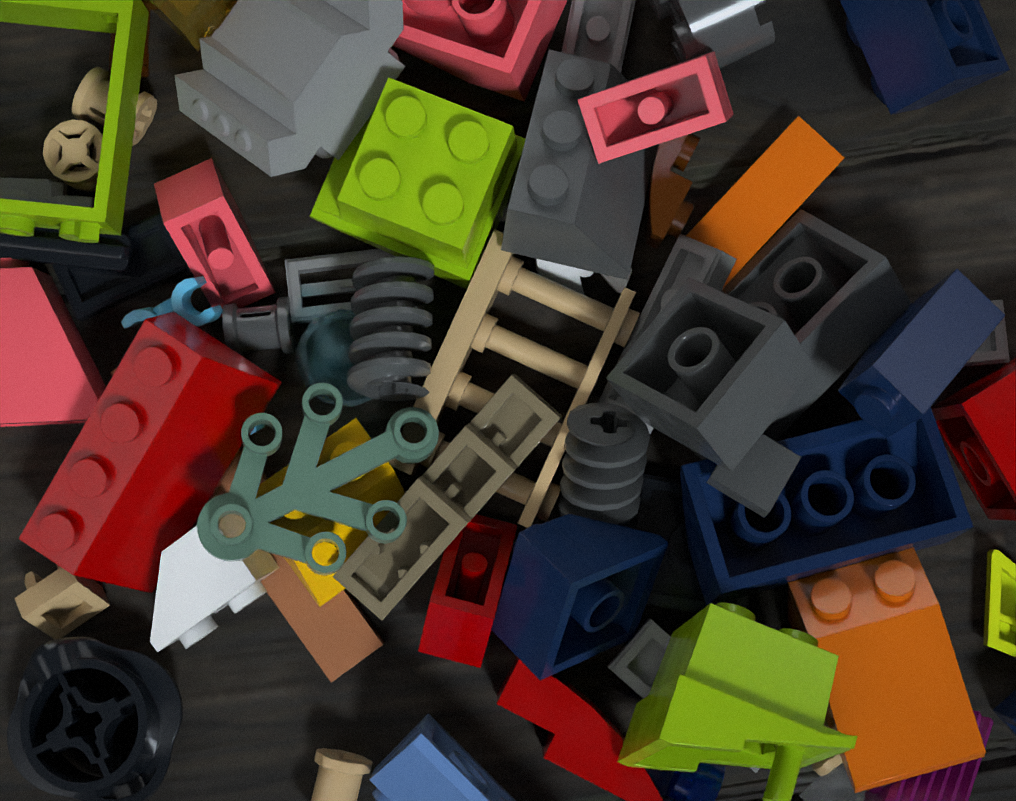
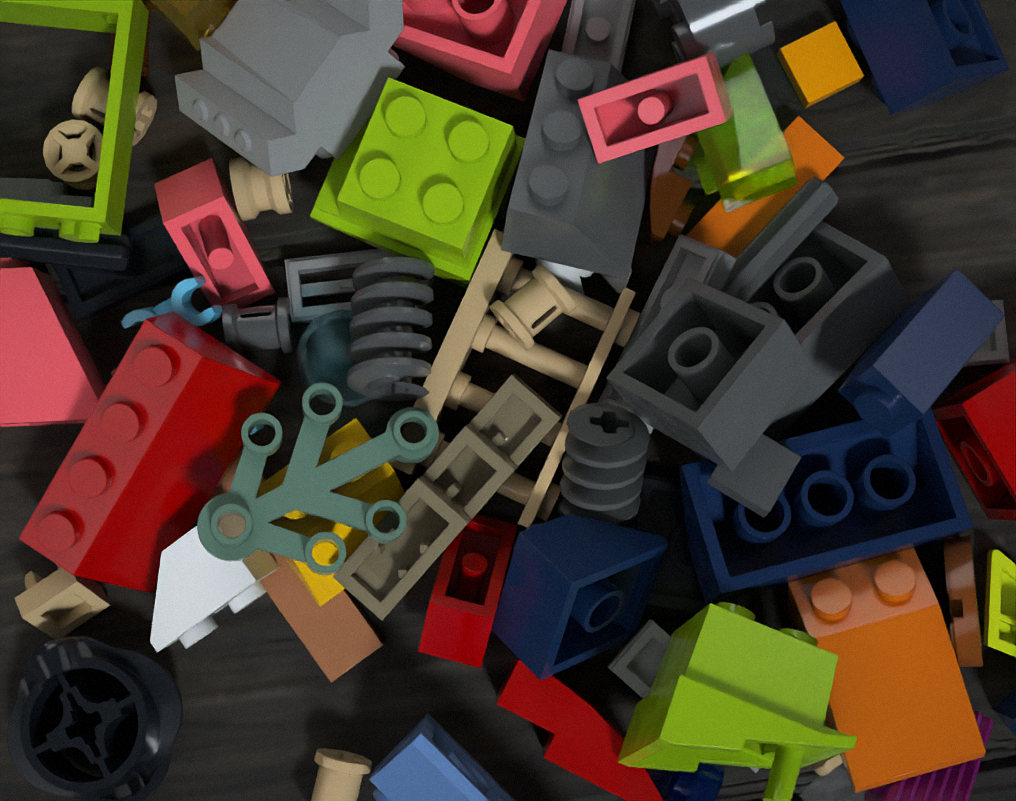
none -> tan wheel [229,156,293,221]
none -> tan bush [489,264,576,351]
none -> clear neon green slope [693,52,798,213]
none -> dark grey axle [721,177,839,302]
none -> light orange tile [776,21,864,109]
none -> dark orange tile [944,535,983,667]

